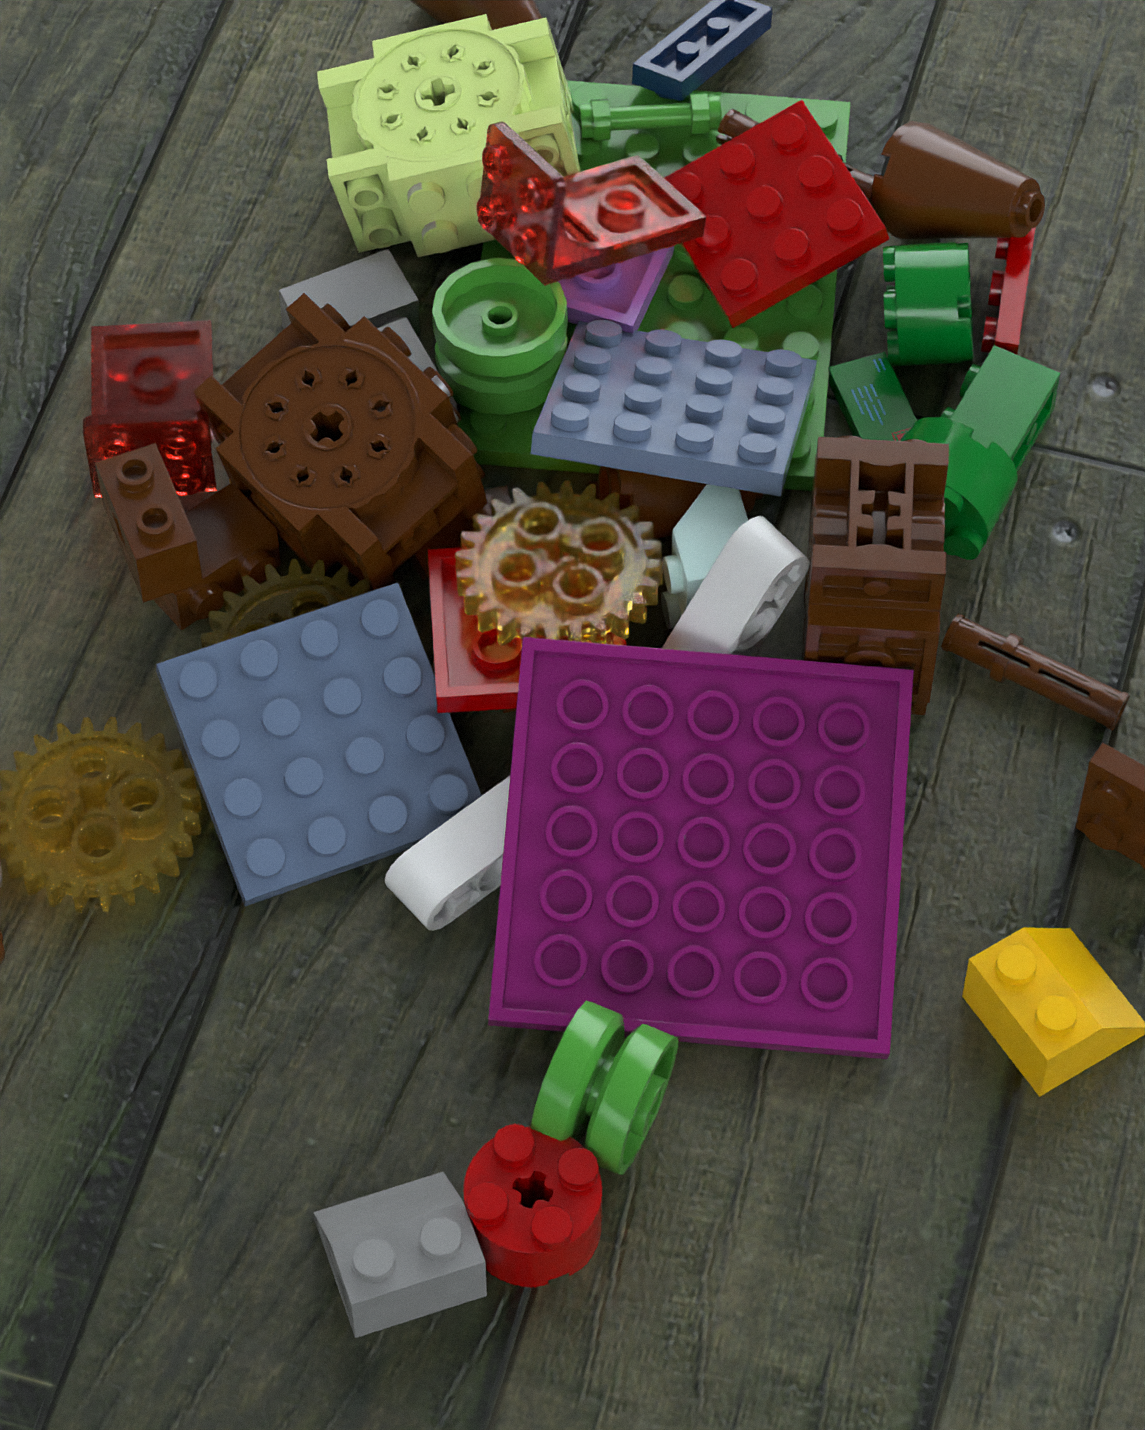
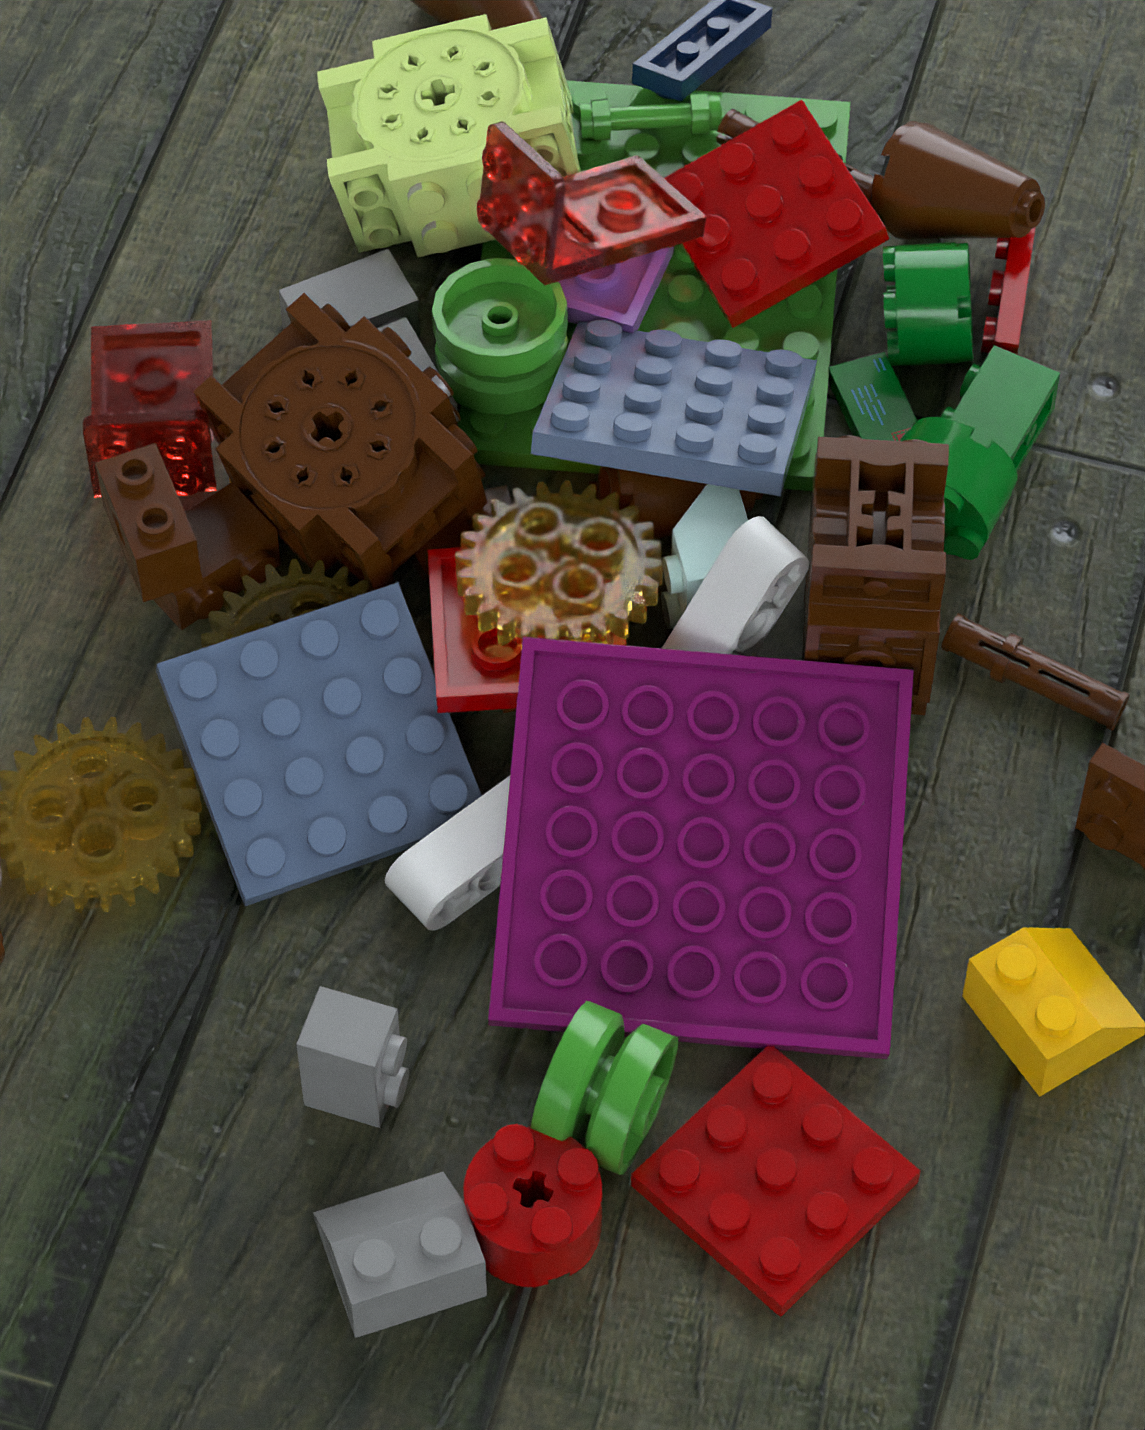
none -> light grey brick [296,986,409,1128]
none -> red plate [631,1046,921,1318]

